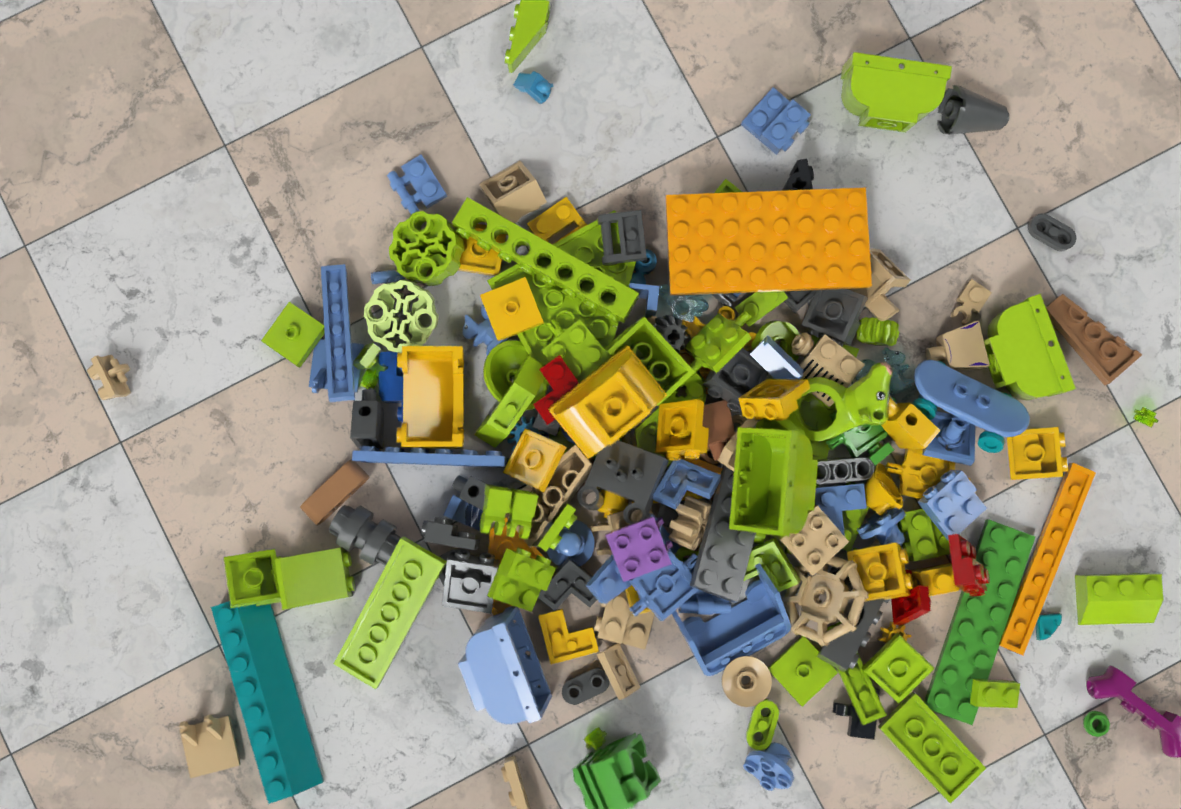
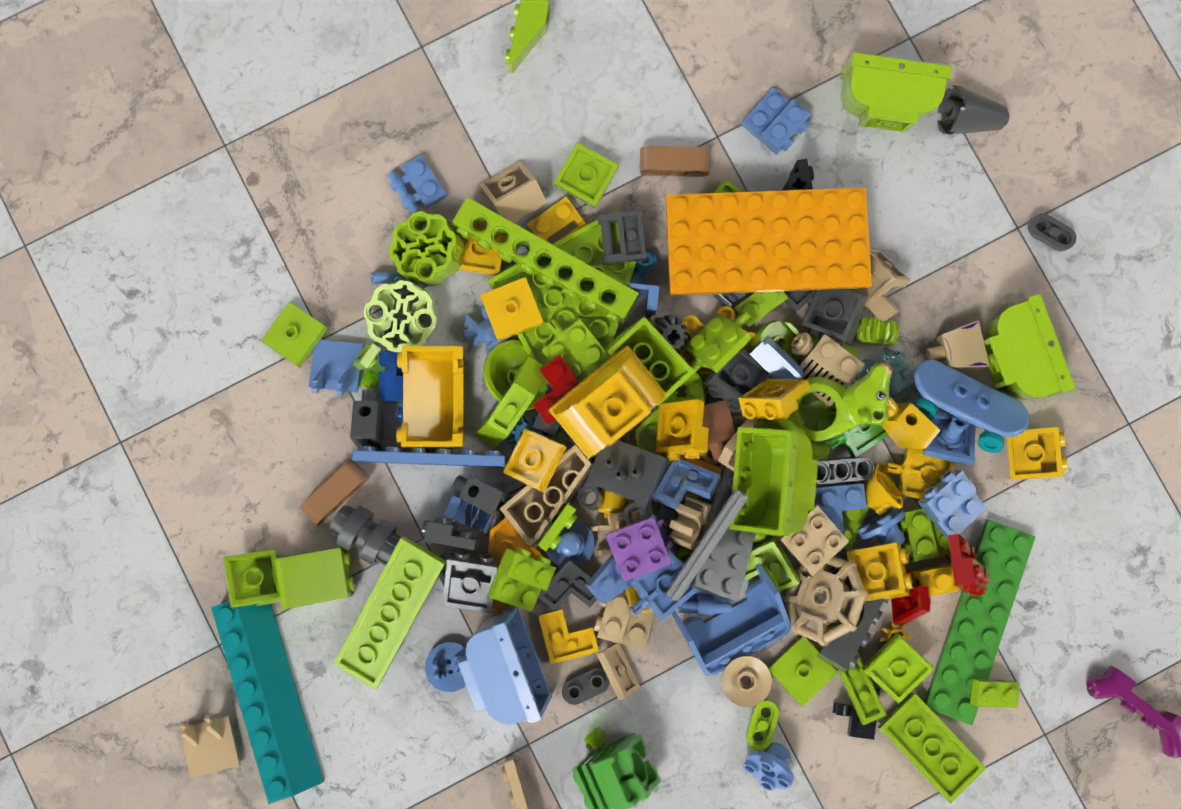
tan hips [87,355,131,400] -> none
medium blue plate [321,264,355,402] -> none
lime legs [480,484,538,539] -> none
dark azure piece [513,71,553,104] -> none
clear light blue animal [659,284,709,322] -> none
bright green plate [865,442,894,466] -> none
tan plate [950,279,992,325] -> none
light orange plate [999,463,1096,656] -> none
teal tile [1035,613,1062,640] -> none
medium nougat wing [1046,294,1142,386] -> none
lime slope [1075,573,1164,625] -> none
bright green plate [1083,711,1110,737] -> none
clear neon green plate [1133,407,1159,428] -> none
none -> medium blue plate [425,642,466,692]
none -> lime plate [553,142,619,208]
none -> medium nougat beam [640,146,710,177]
none -> light grey axle [666,490,748,601]

